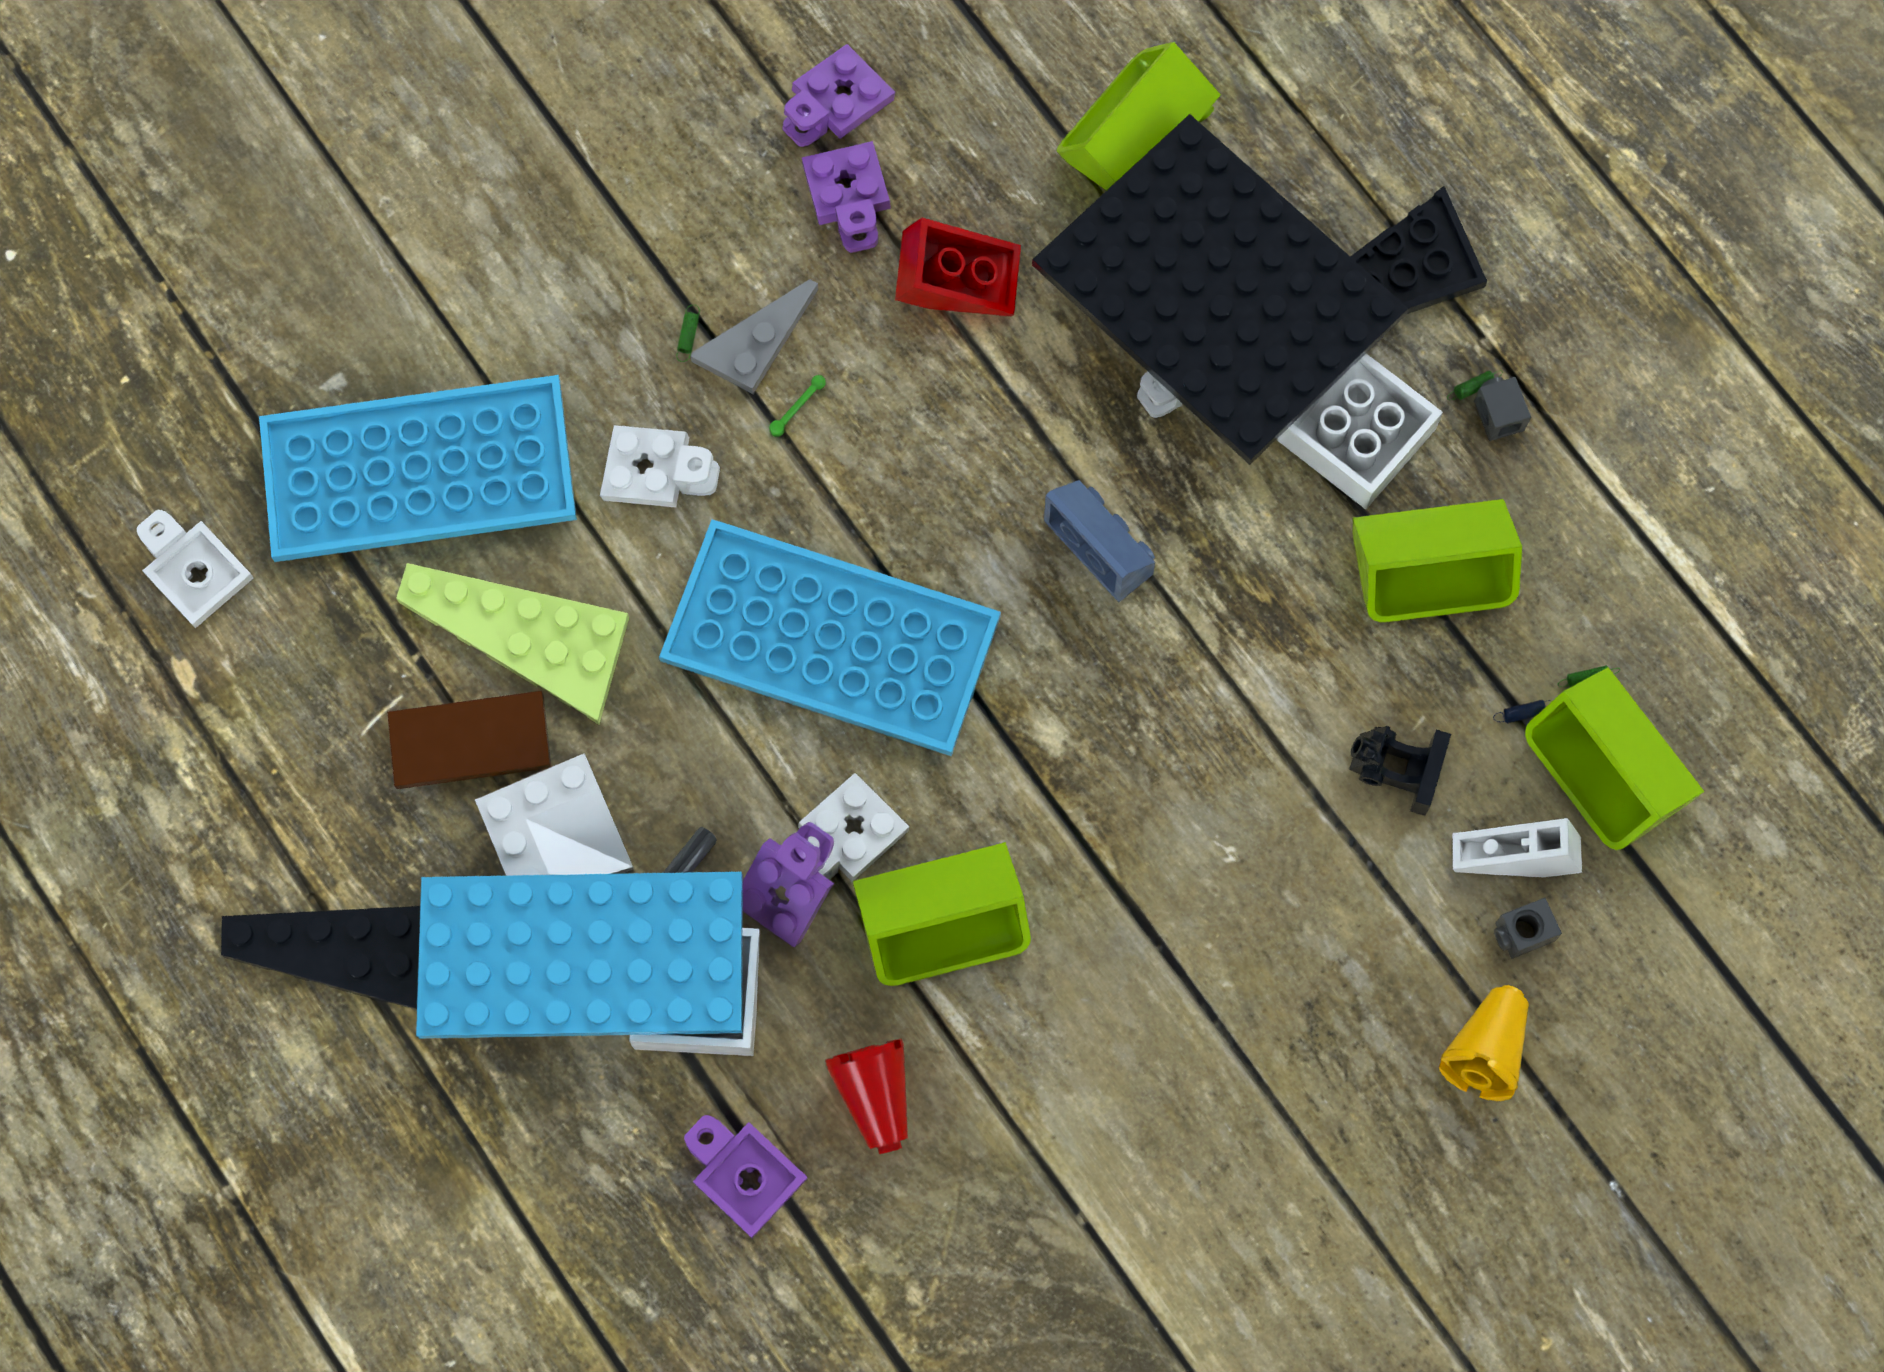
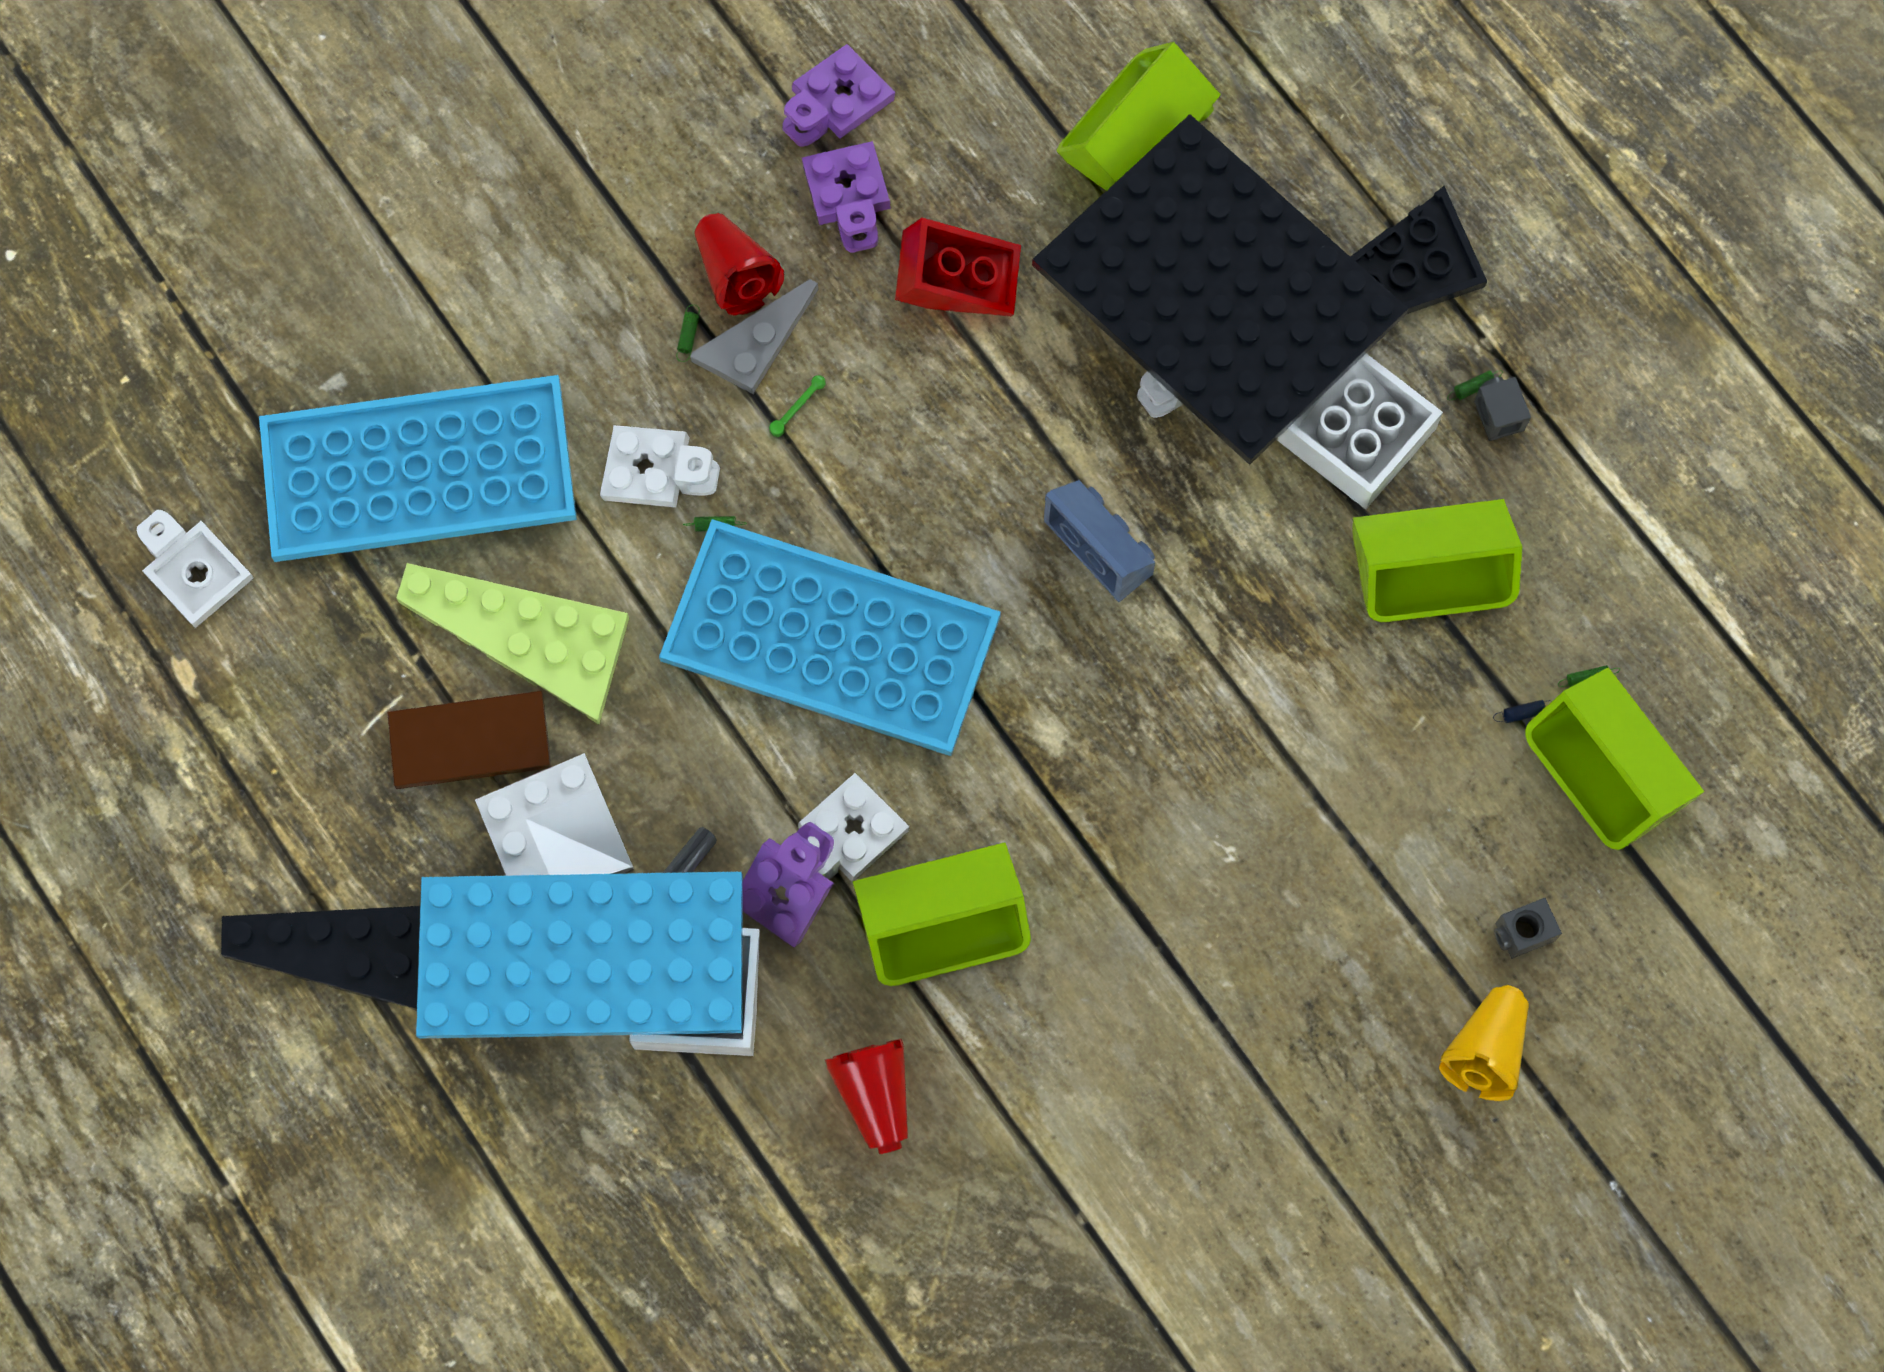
medium lavender plate [684,1115,808,1238] -> none
black tile [1349,726,1451,816] -> none
white slope [1452,818,1582,878] -> none
none -> bright green piece [683,516,747,532]
none -> red cone [694,213,784,316]

